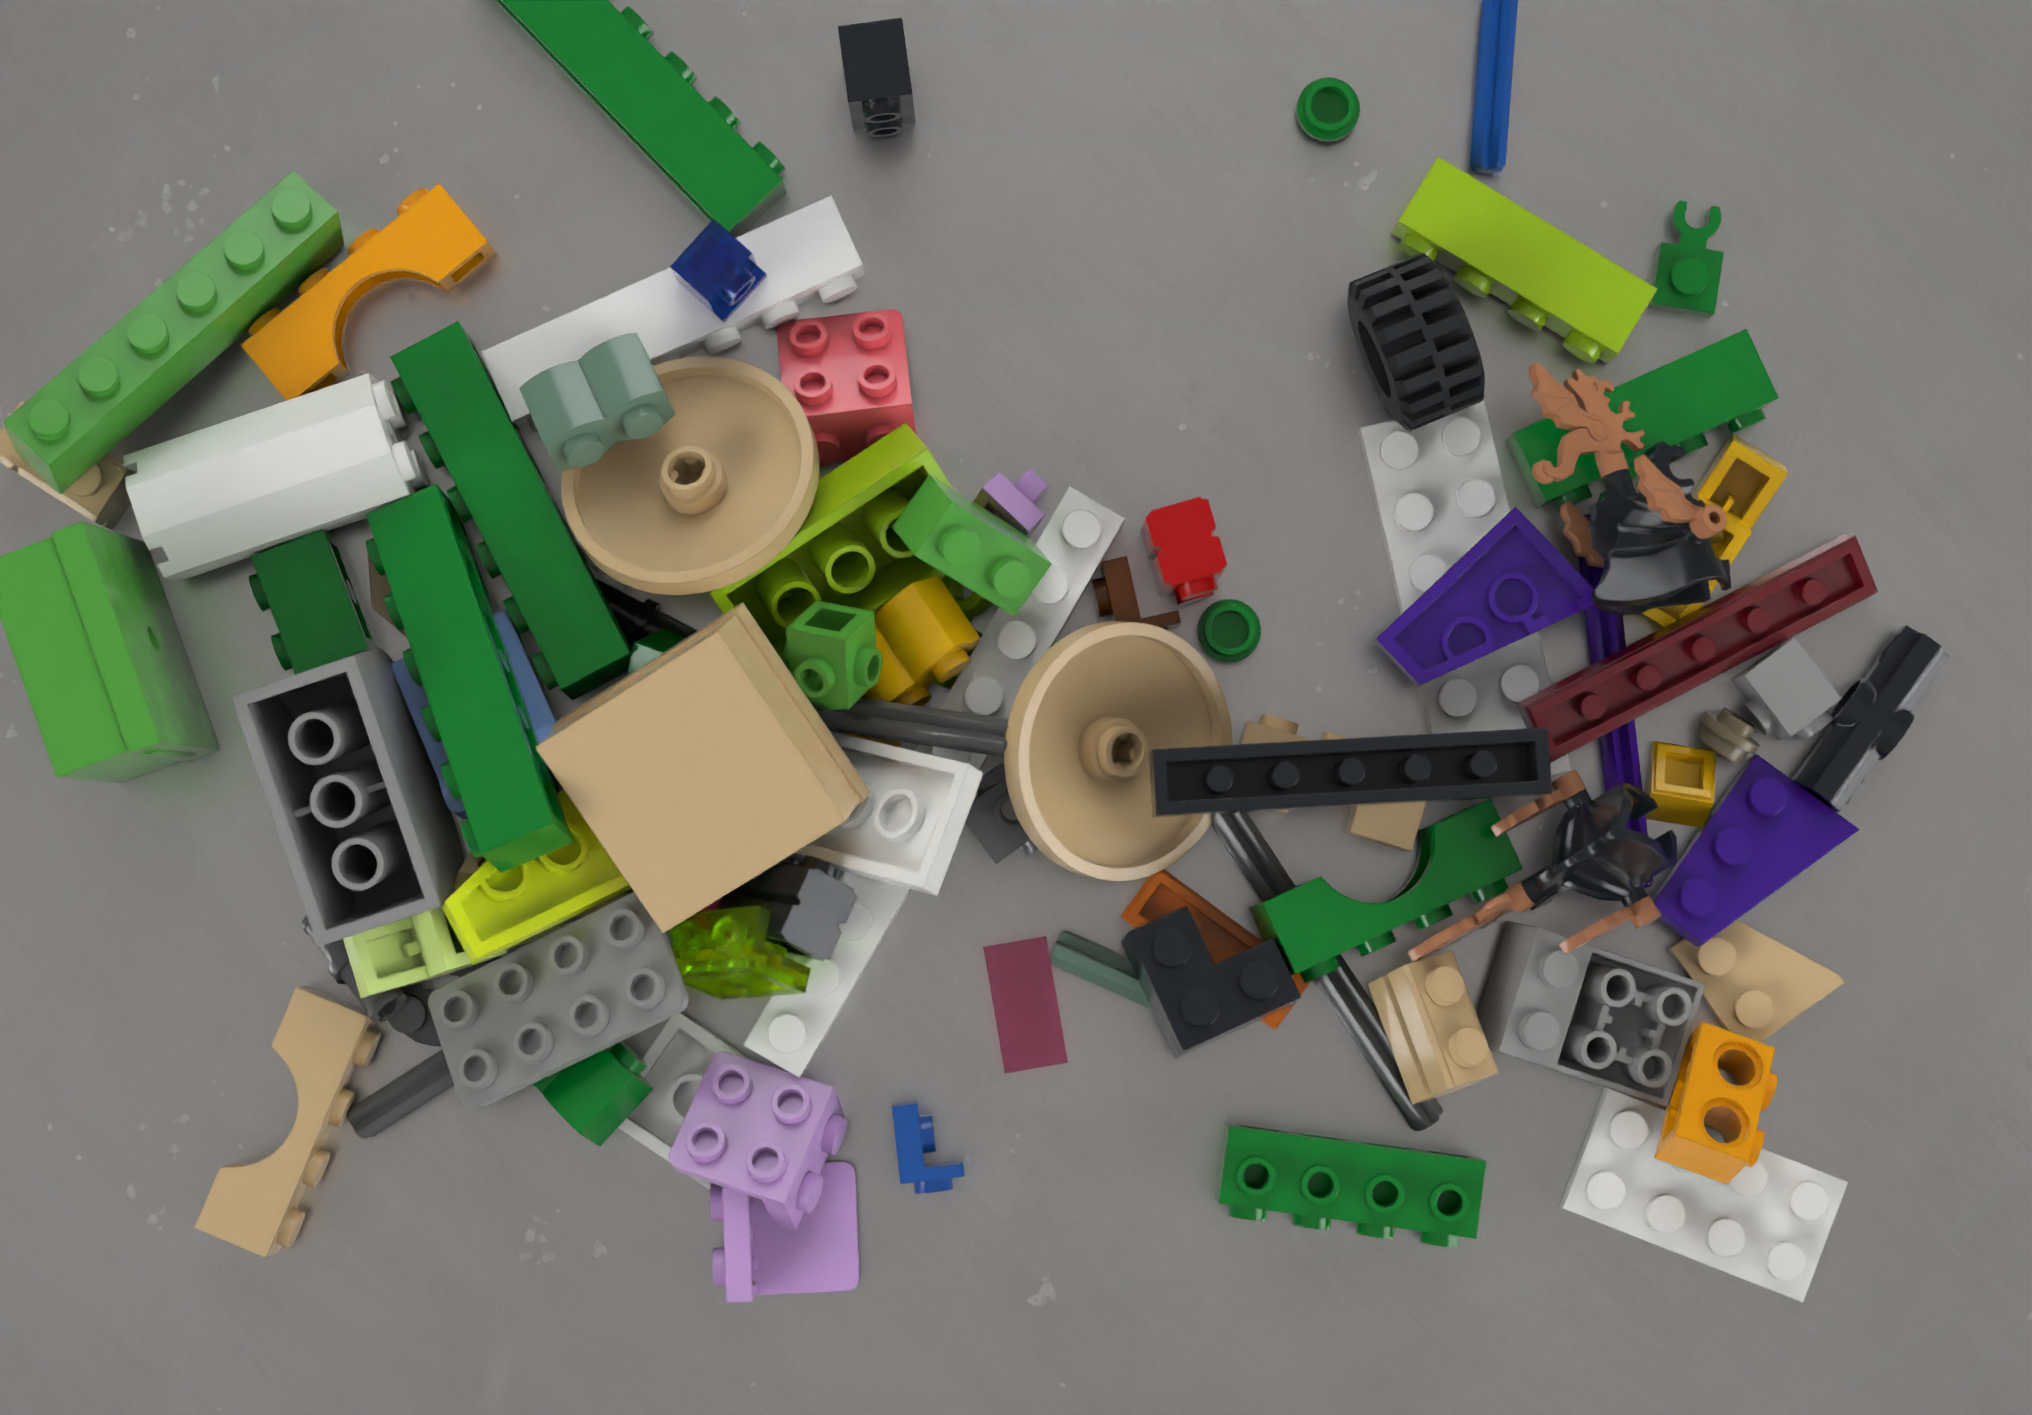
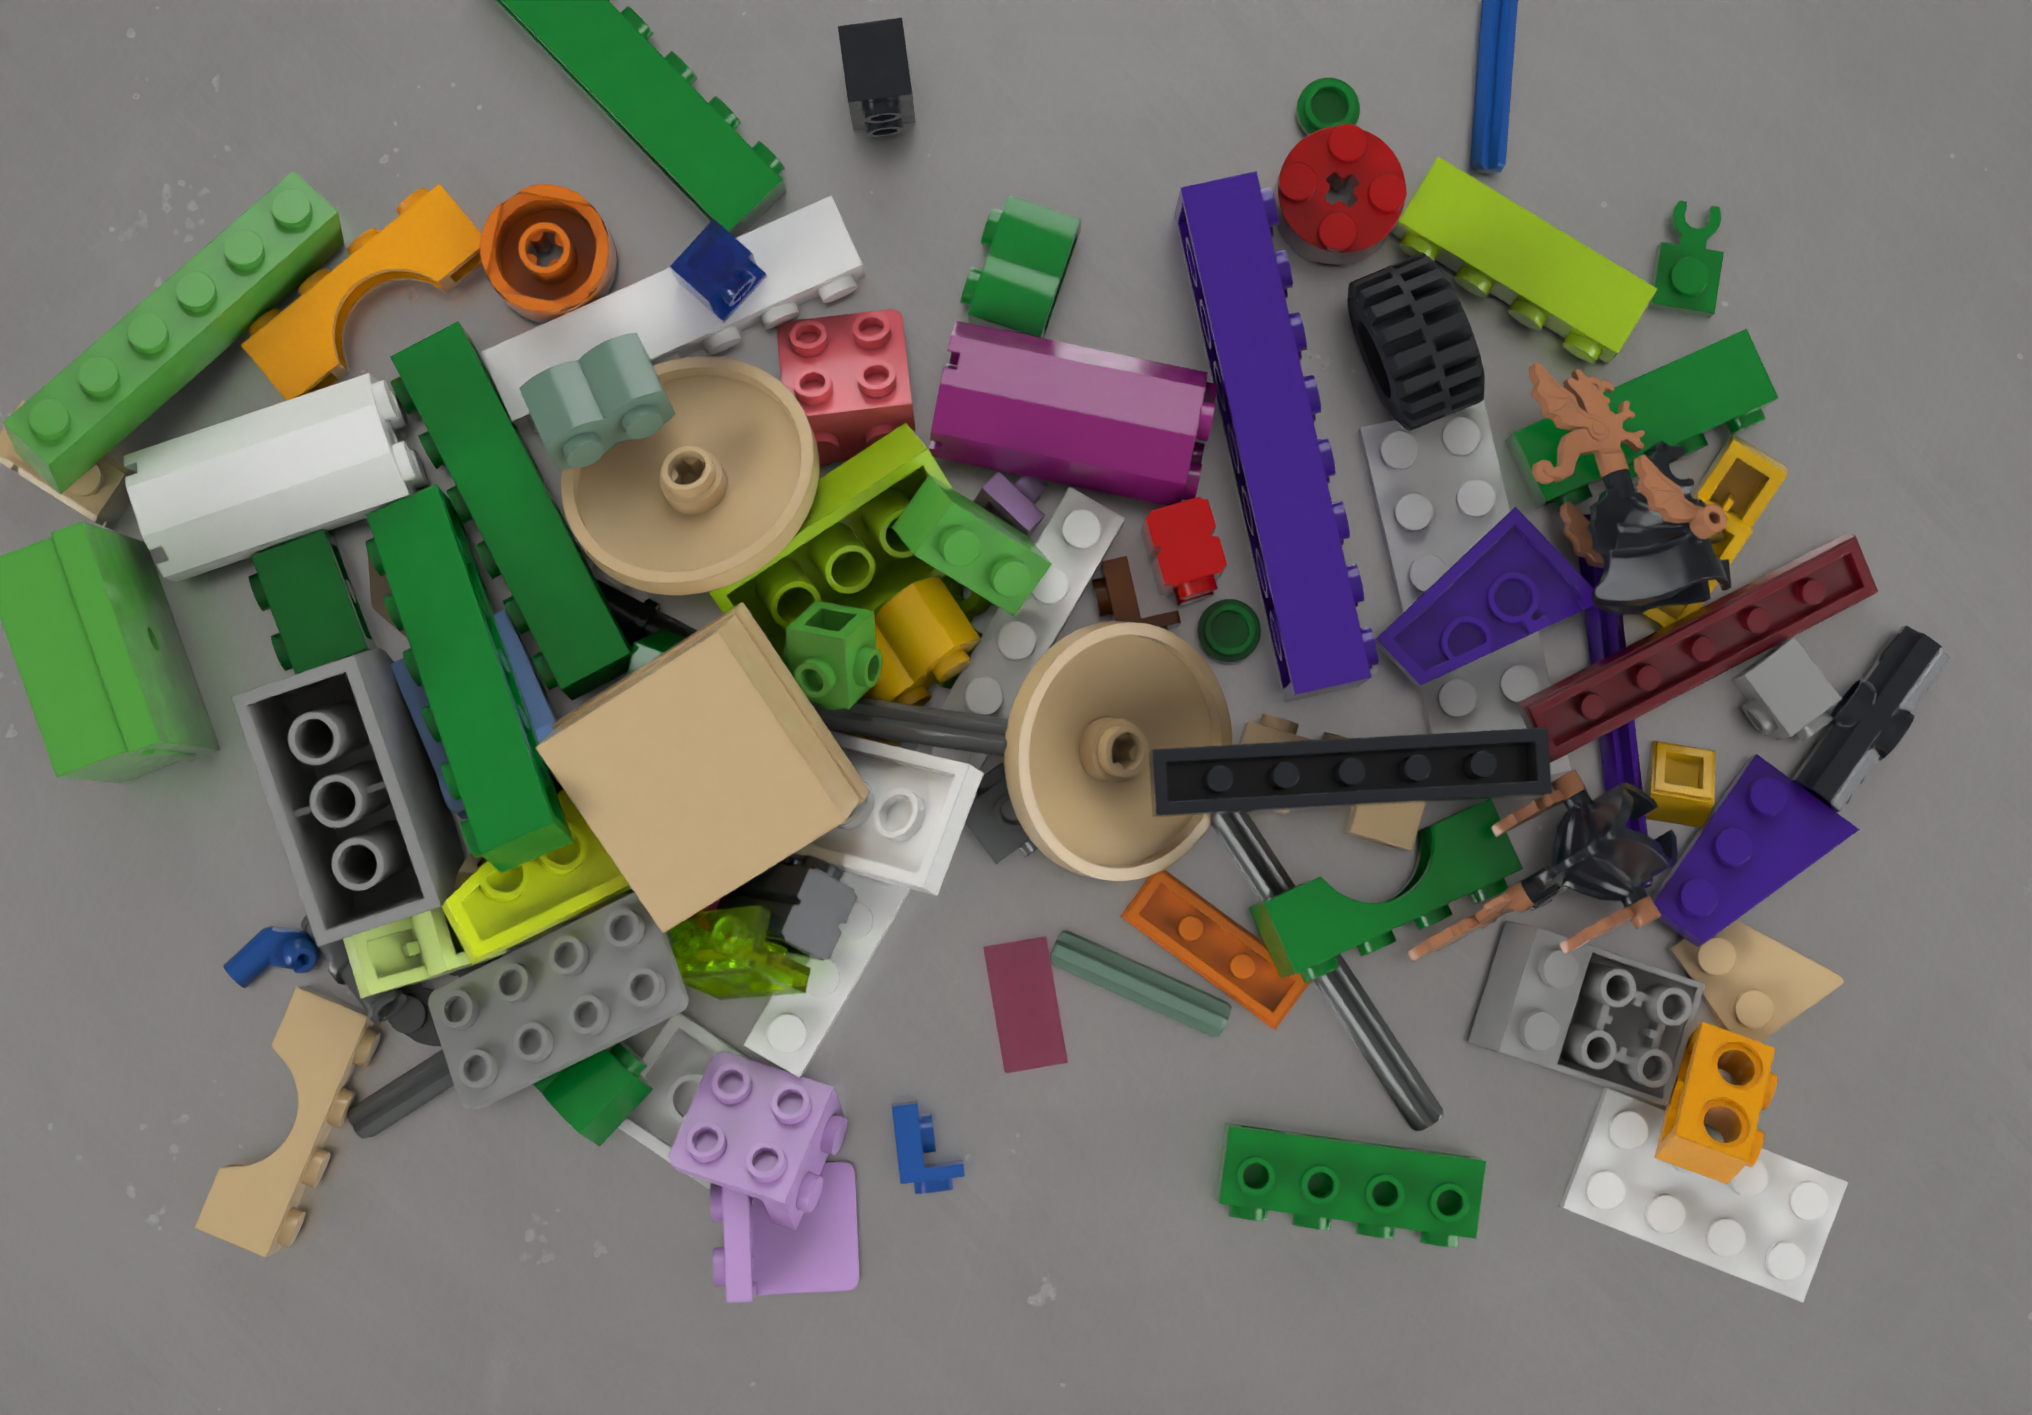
black brick [1121,906,1301,1059] -> none
tan brick [1368,951,1499,1105] -> none
dark tan plate [1697,707,1760,764] -> none
none -> blue arm [223,926,320,988]
none -> orange brick [480,184,617,323]
none -> magenta brick [929,320,1218,506]
none -> green brick [960,195,1081,338]
none -> dark purple brick [1175,171,1379,703]
none -> red brick [1274,124,1407,265]

